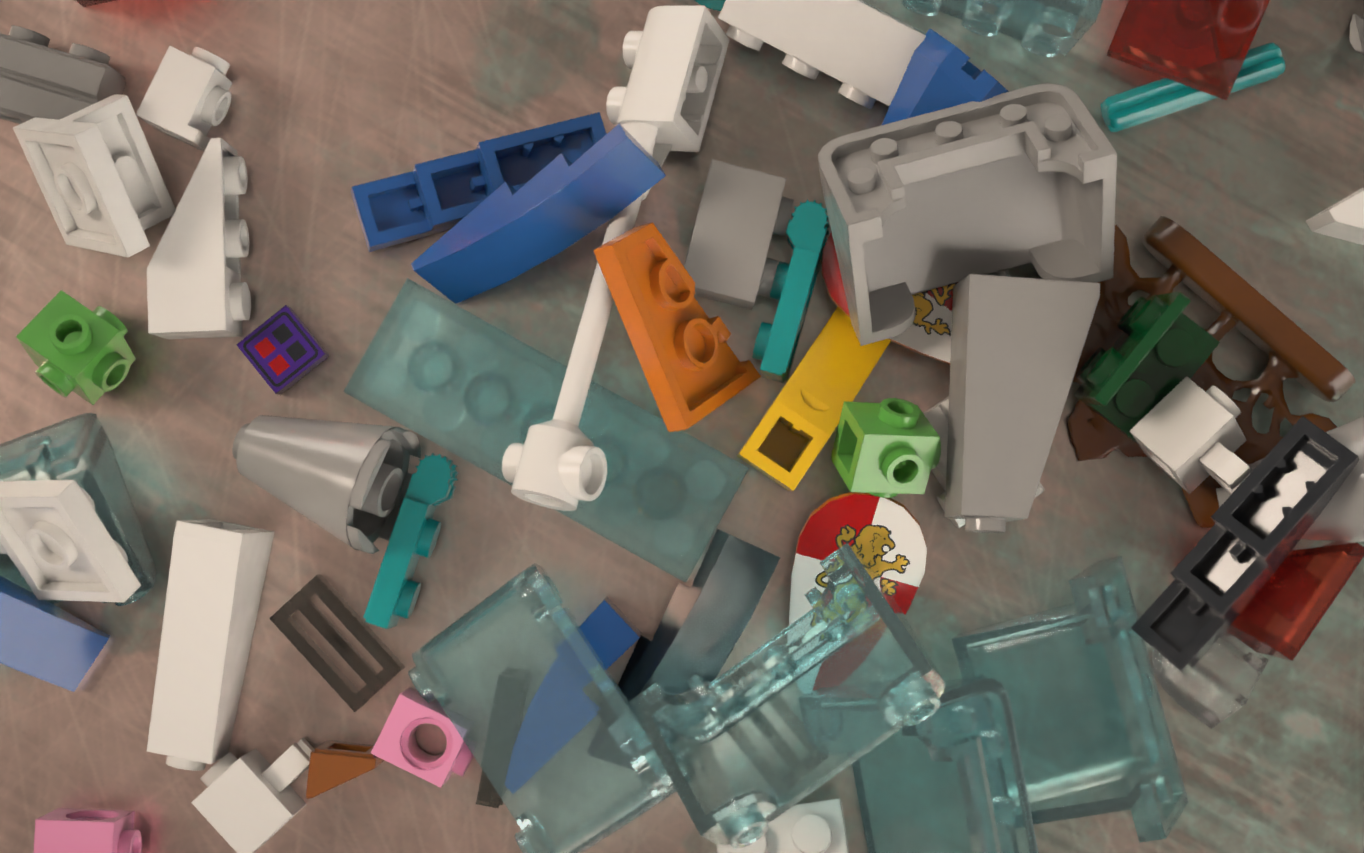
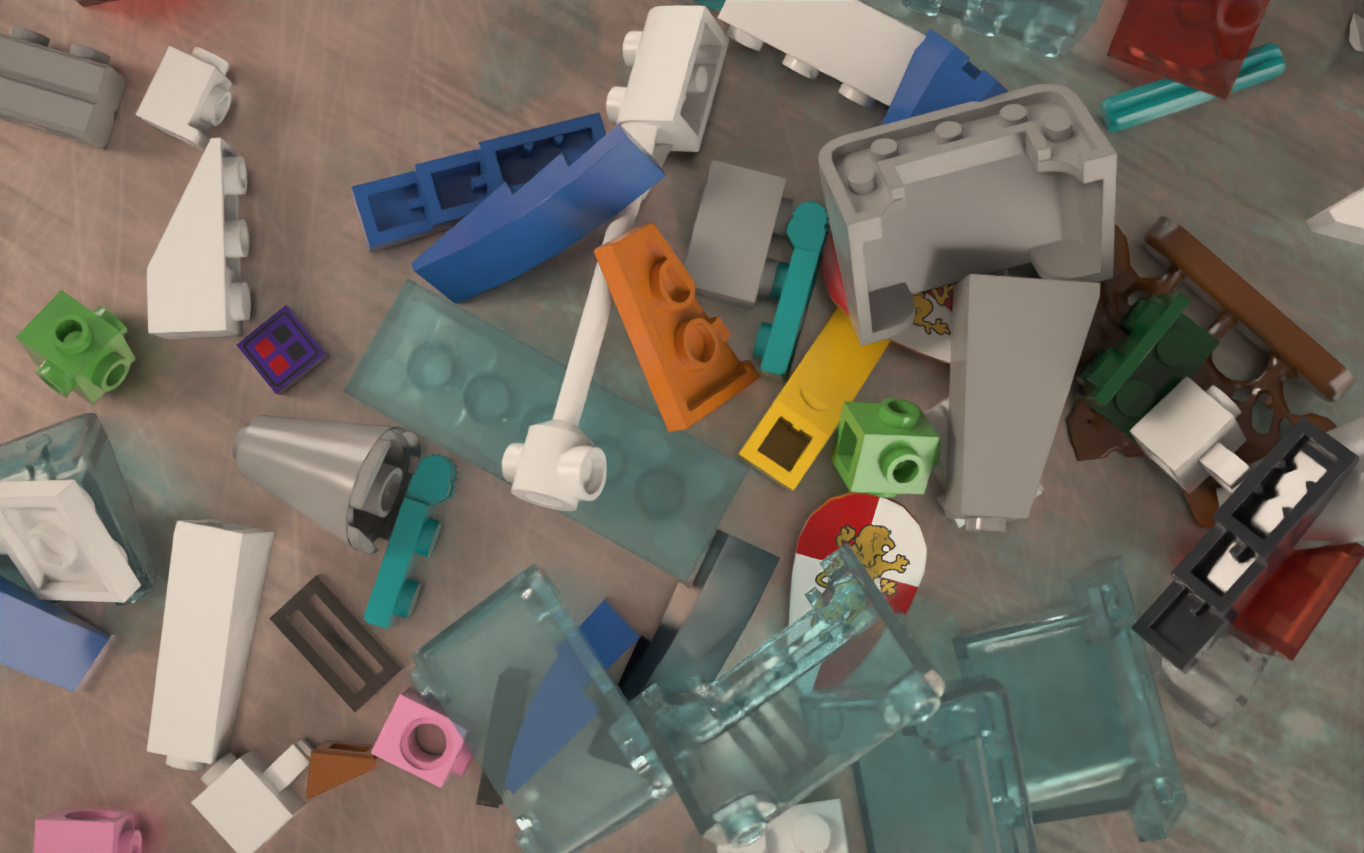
white bracket [13,94,176,257] -> none

